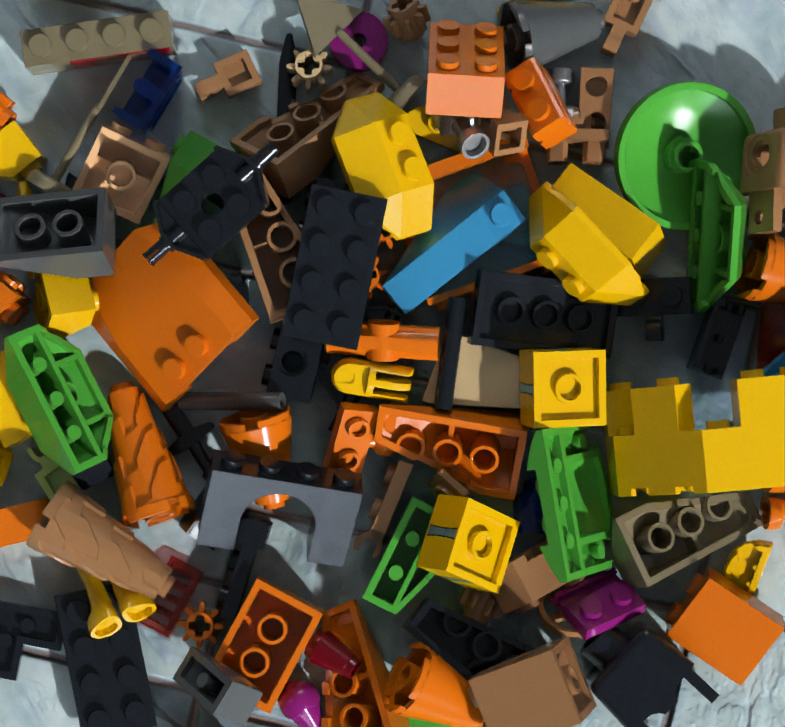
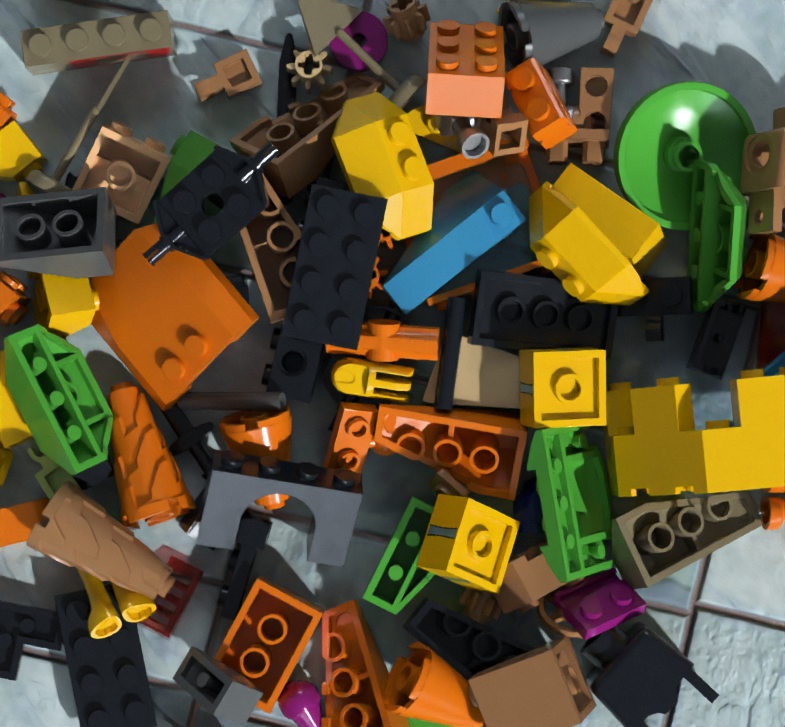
clear blue window [112,48,184,134] -> none
orange gear [177,600,225,649] -> none
dark red cone [304,629,362,679] -> none
medium nougat plate [354,459,413,558] -> none
orange brick [664,566,785,686] -> none
yellow plate [723,539,773,595] -> none

